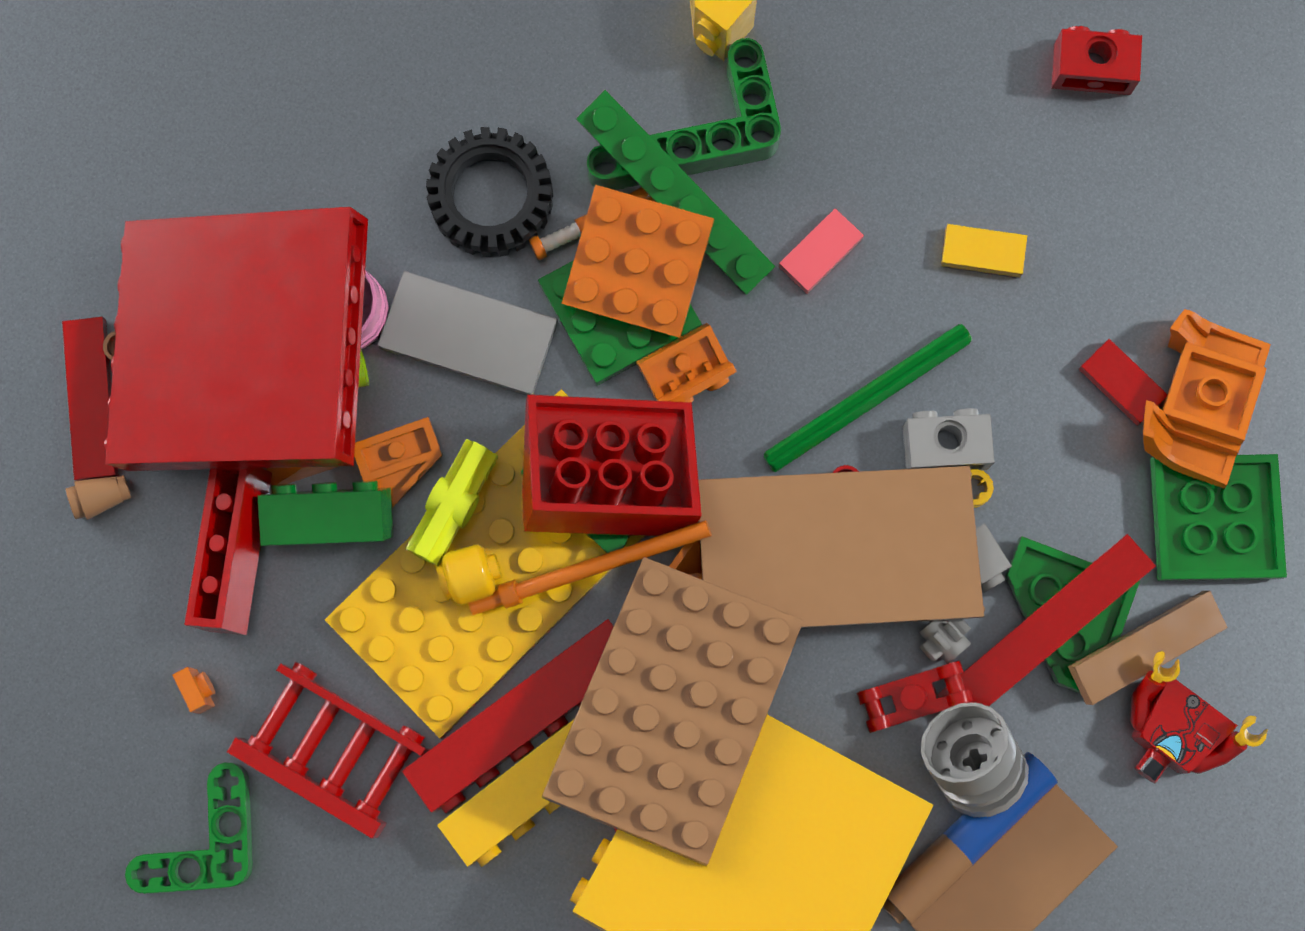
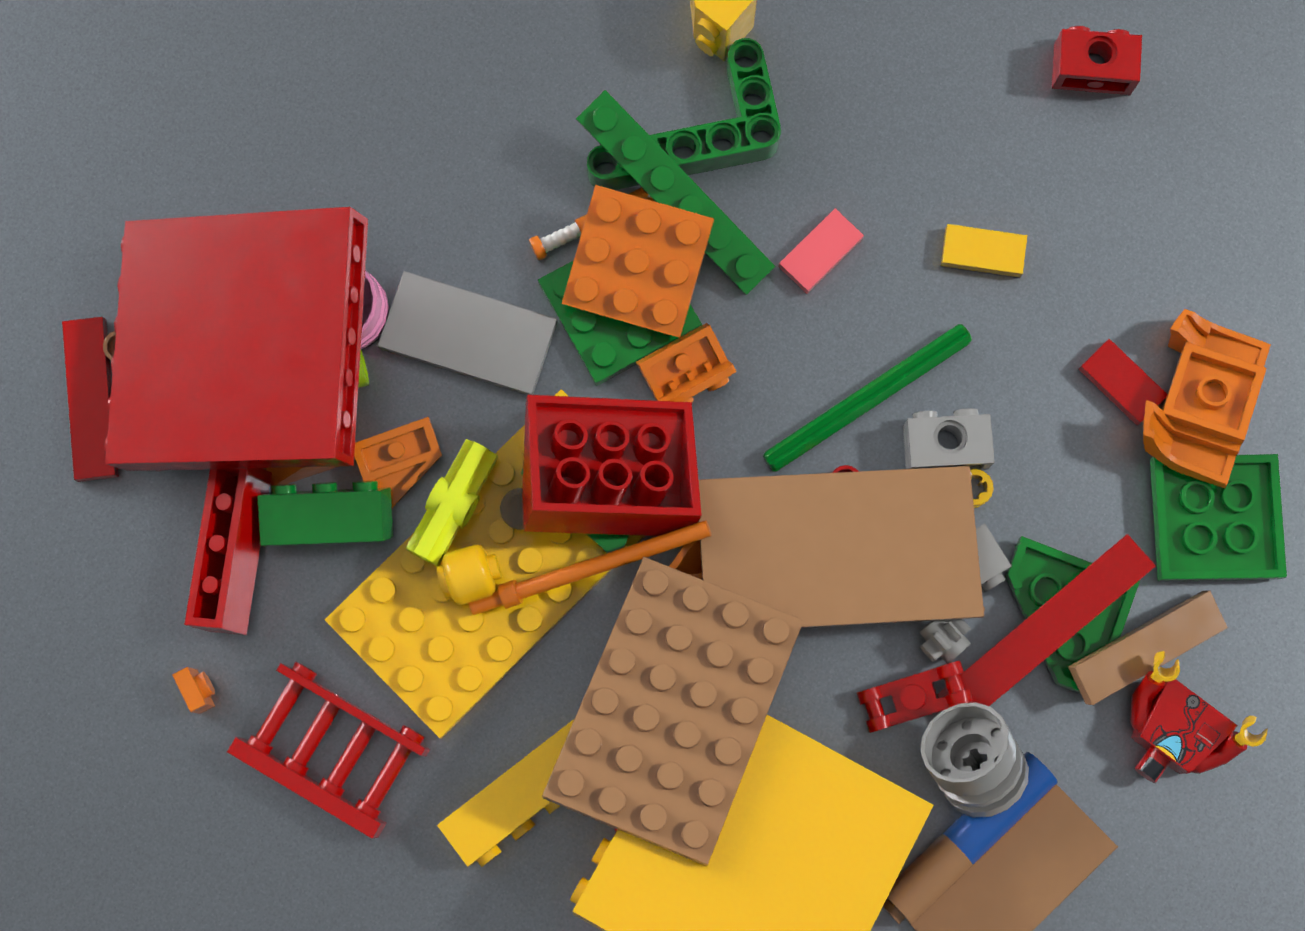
medium nougat cone [65,475,131,520] -> none
green beam [125,762,253,894] -> none
red brick [402,619,614,814] -> none
black tyre [426,127,553,257] -> none
none -> clear smoke plate [500,488,524,530]

